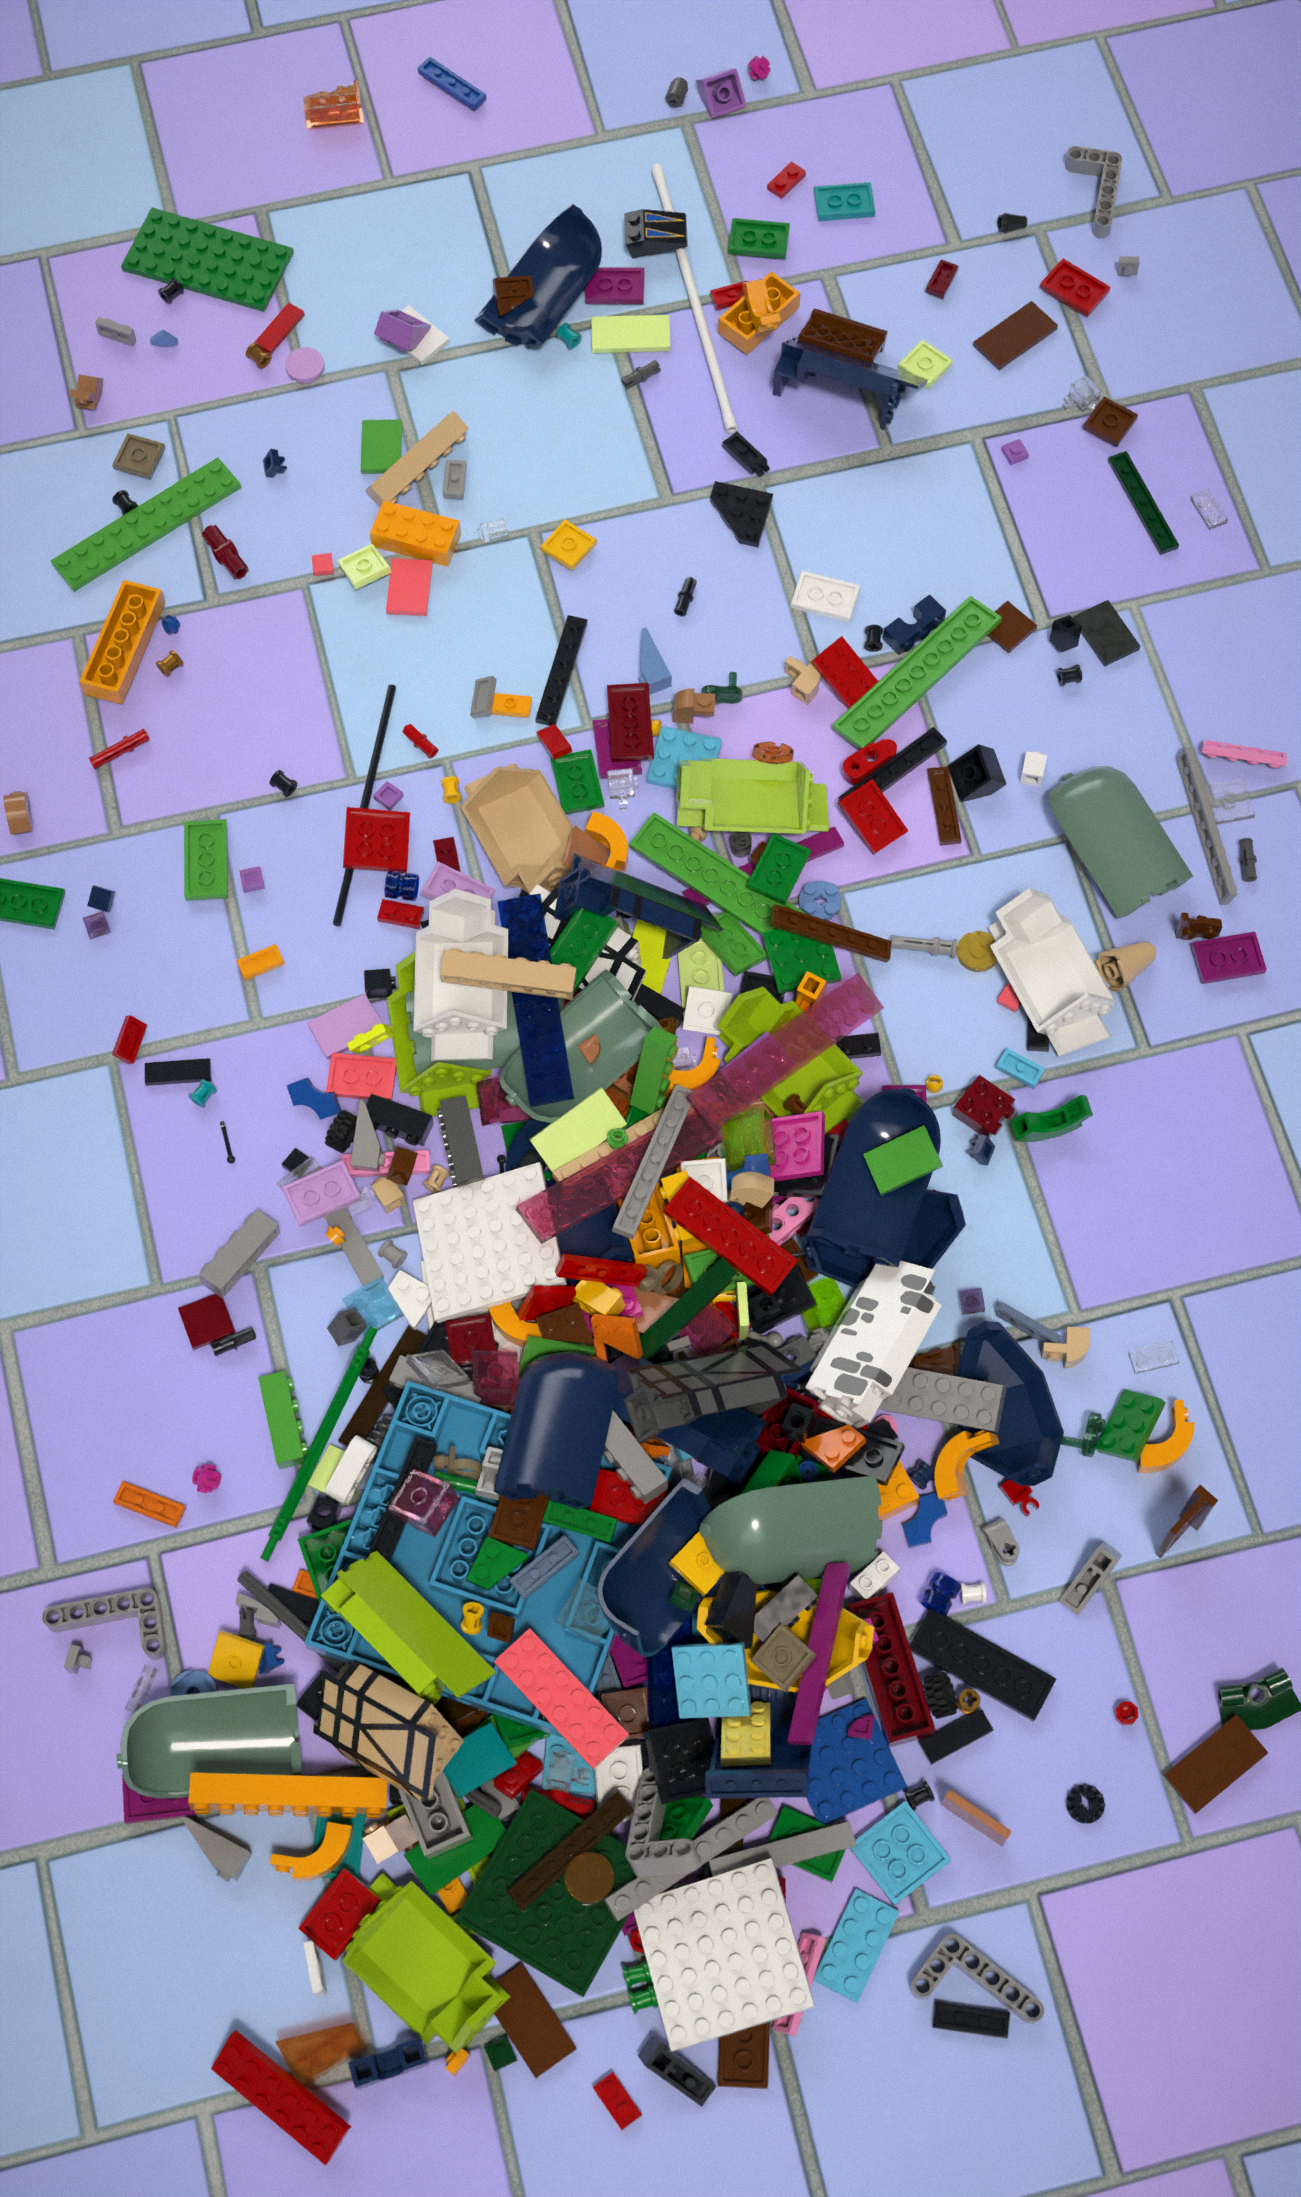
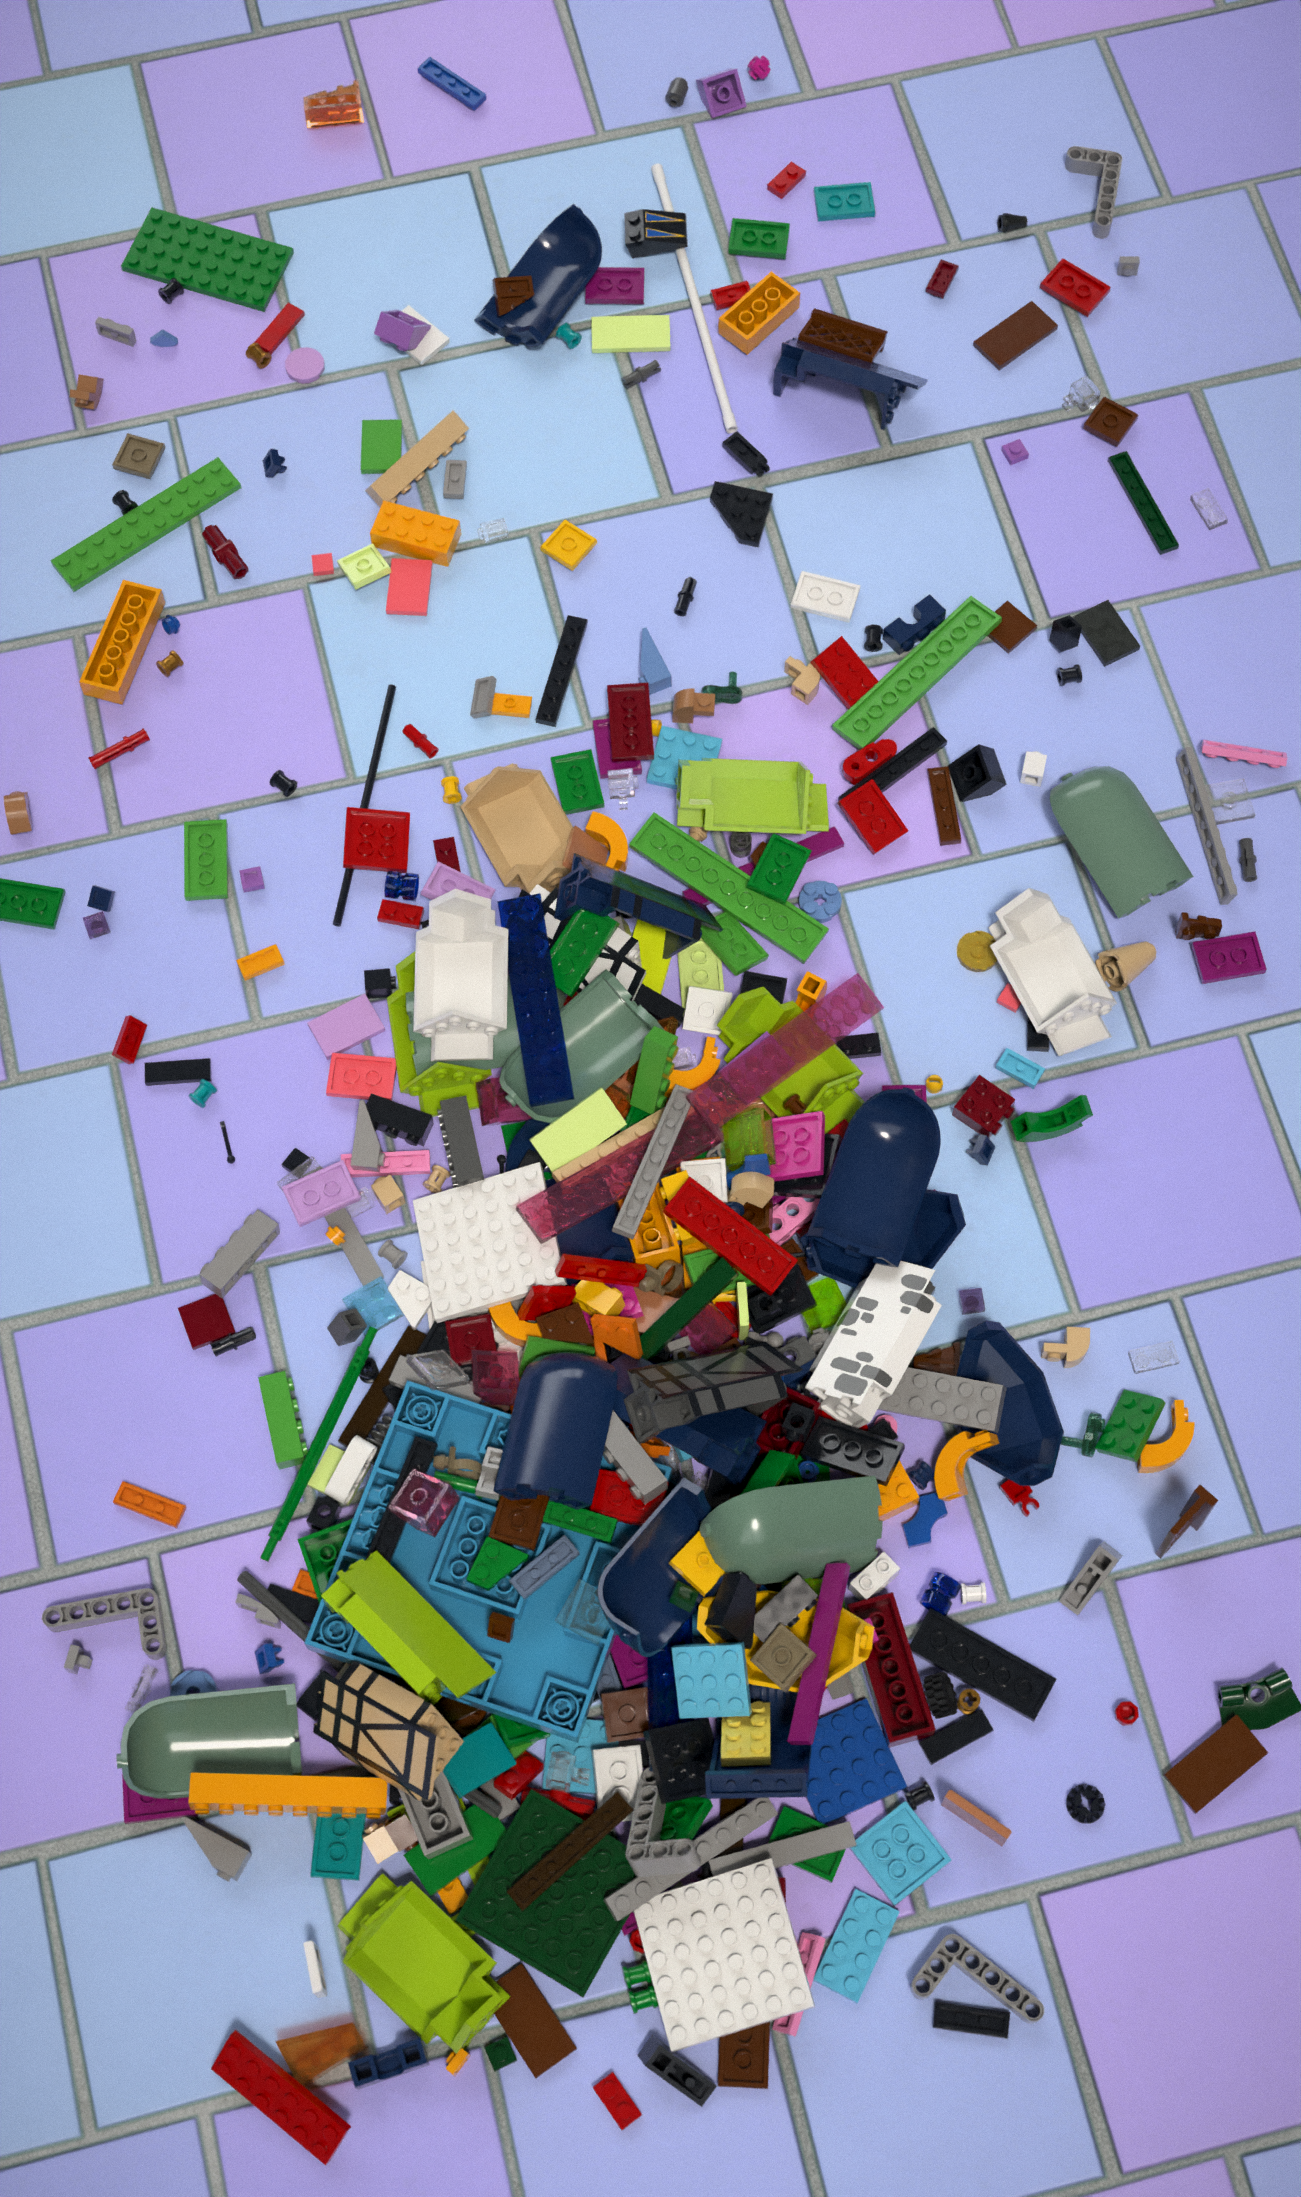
dark pink gear [192,1463,221,1494] -> none
yellow plate [208,1630,265,1689] -> none
dark grey pin [237,1609,256,1642] -> none
light orange arch [270,1822,354,1881] -> none
blue tile [286,1078,341,1120] -> none
red plate [298,1869,382,1960] -> none
black tyre [325,1110,357,1153] -> none
neon yellow plate [347,1023,396,1054] -> none
medium lavender plate [373,781,404,811] -> none
reddish brown brick [386,1146,418,1186] -> none
tan brick [440,948,577,1000] -> none
yellow bush [460,1602,484,1635] -> none
coral plate [494,1628,629,1770] -> none
red tile [536,724,573,760] -> none
clear orange tile [565,1852,614,1903] -> none
nougat tile [577,1034,600,1065] -> none
bright green plate [607,1128,629,1150] -> none
light orange arch [742,279,781,332] -> none
clear orange tile [752,741,794,764] -> none
green plate [762,929,842,994] -> none
reddish brown tile [770,904,892,963] -> none
orange wing [801,1424,866,1473] -> none
magenta tile [847,1715,875,1741] -> none
bright green tile [863,1125,943,1195] -> none
light grey pin [891,935,958,958] -> none
yellowish green tile [898,340,953,389] -> none
light grey piece [981,1518,1020,1566] -> none
sand blue tile [996,1302,1062,1344] -> none

